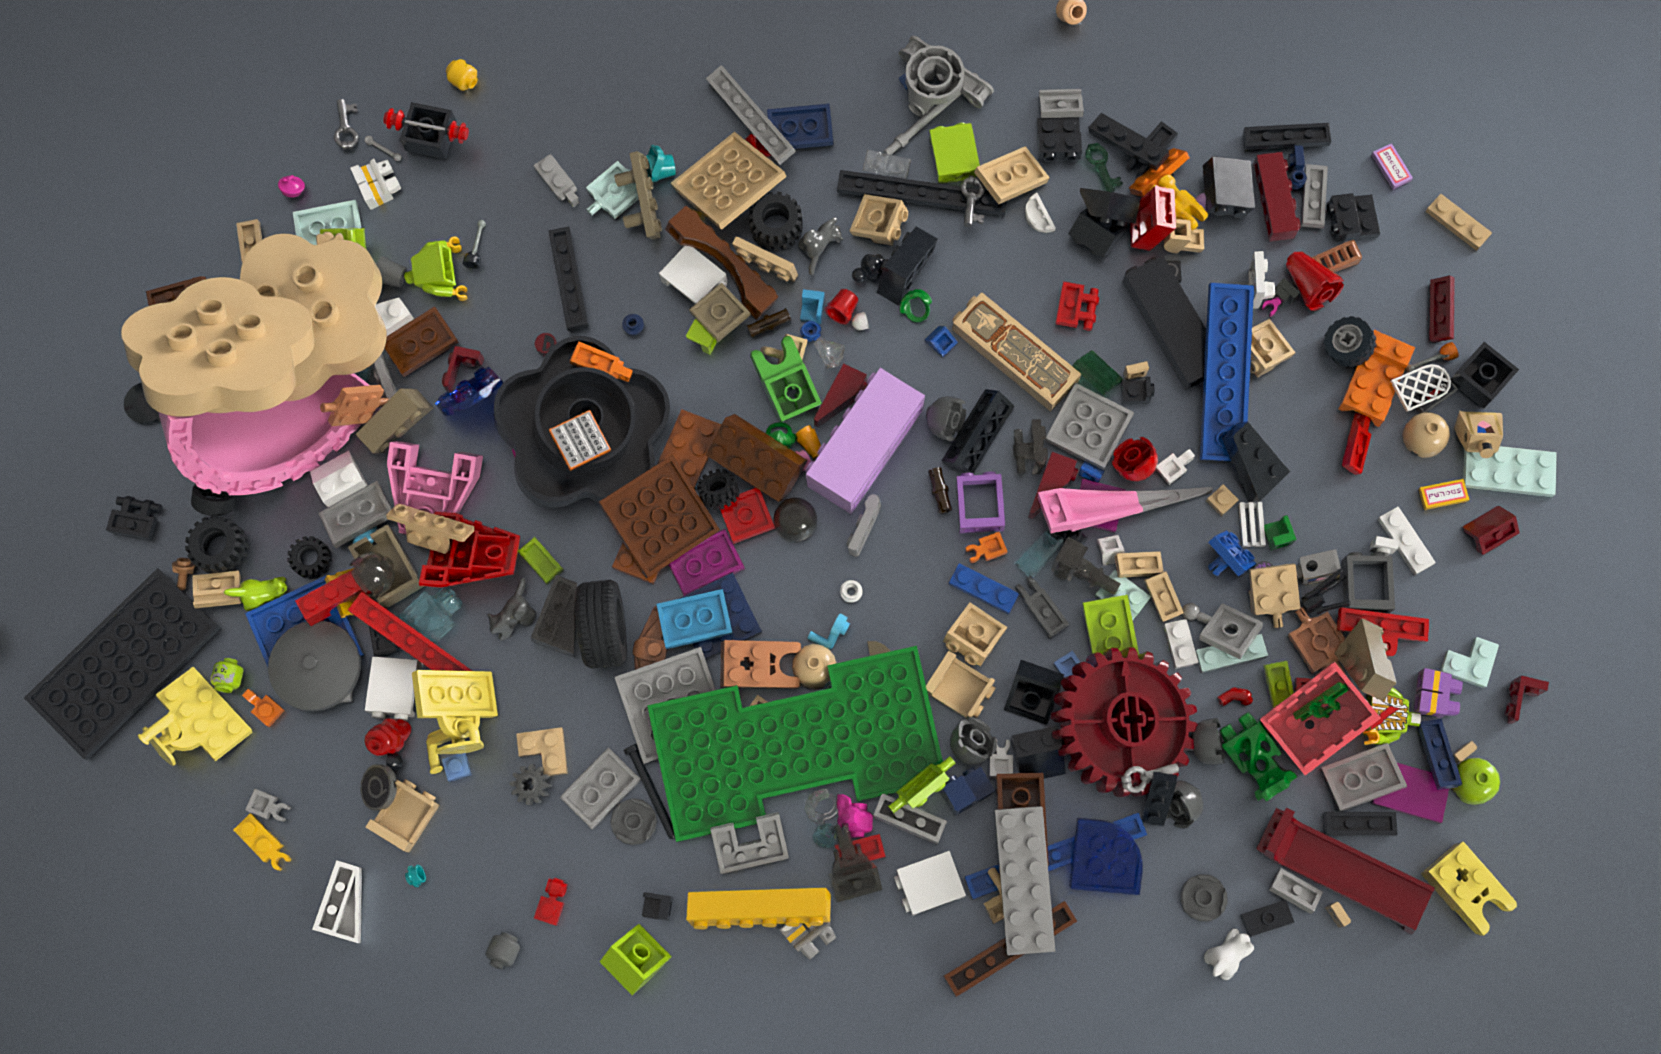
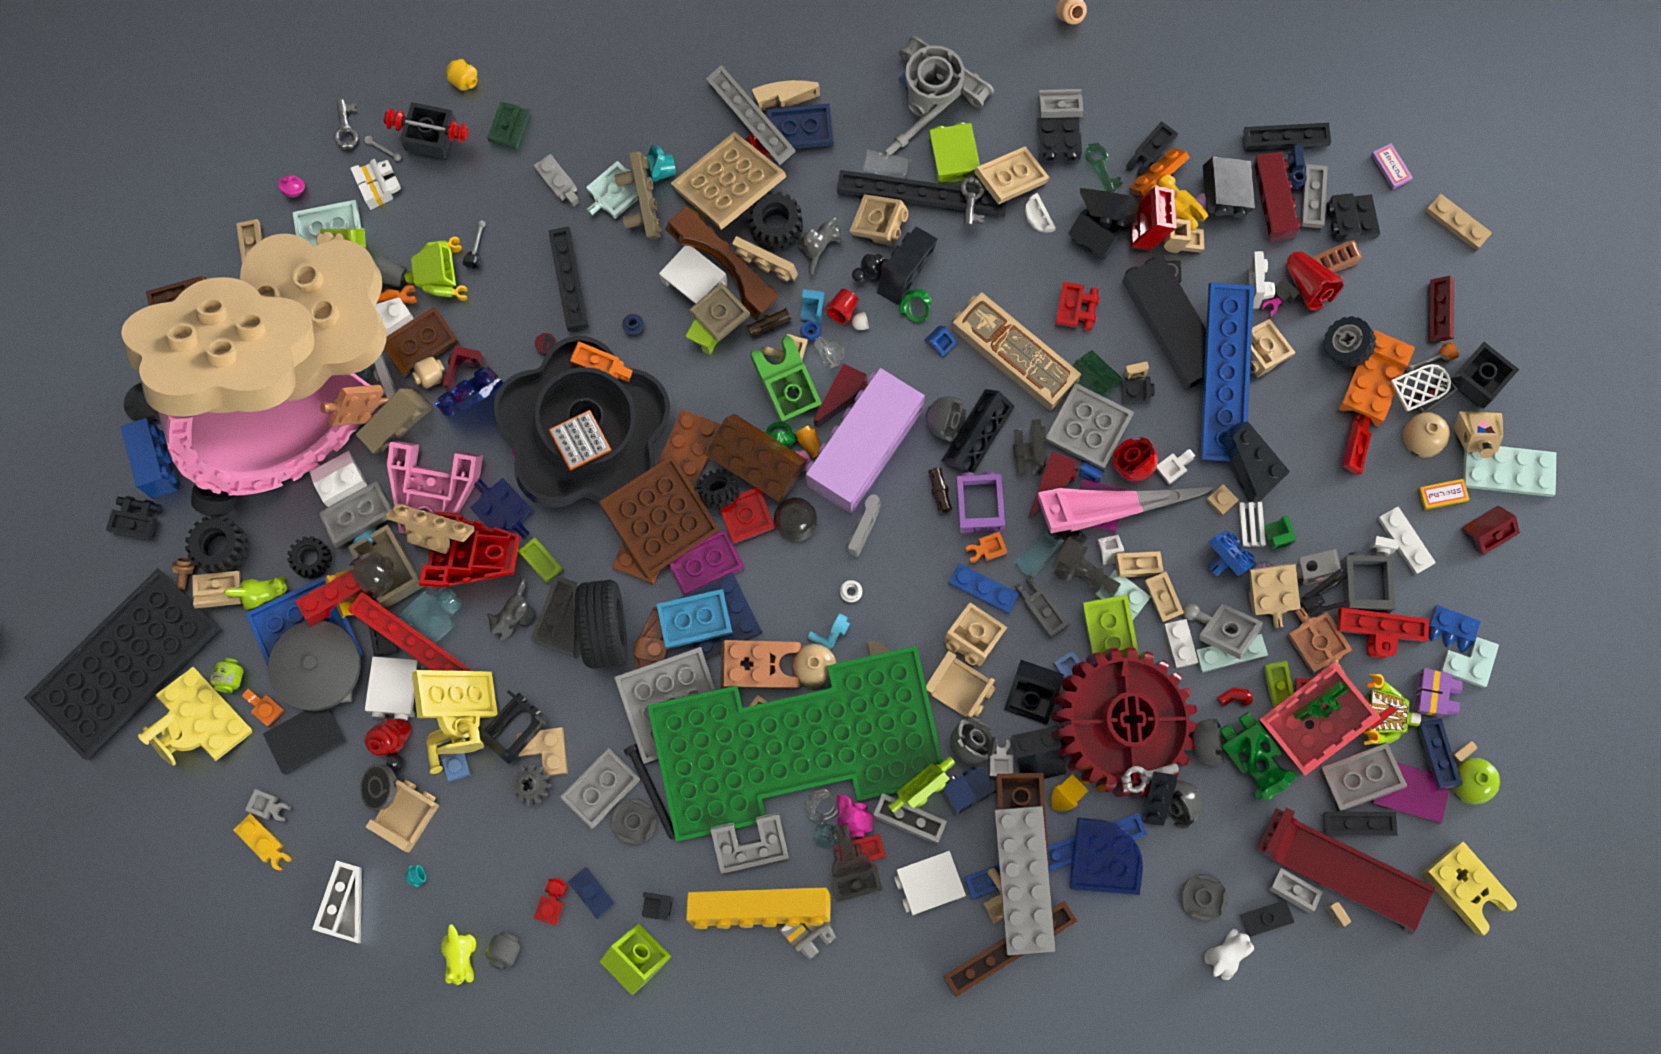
black plate [1088,113,1169,171] -> none
dark tan wedge [1335,618,1396,701] -> none
dark red bracket [1505,675,1549,724] -> none
none -> blue piece [120,418,178,499]
none -> black tile [263,708,346,774]
none -> orange plate [377,285,417,303]
none -> tan head [411,357,445,389]
none -> neon yellow animal [441,924,476,985]
none -> clear blue plate [470,477,533,539]
none -> black panel [478,690,547,764]
none -> clear green plate [487,101,530,149]
none -> dark blue tile [568,867,616,919]
none -> tan slope [752,80,820,112]
none -> yellow tile [1051,774,1089,811]
none -> blue plate [1428,605,1481,653]

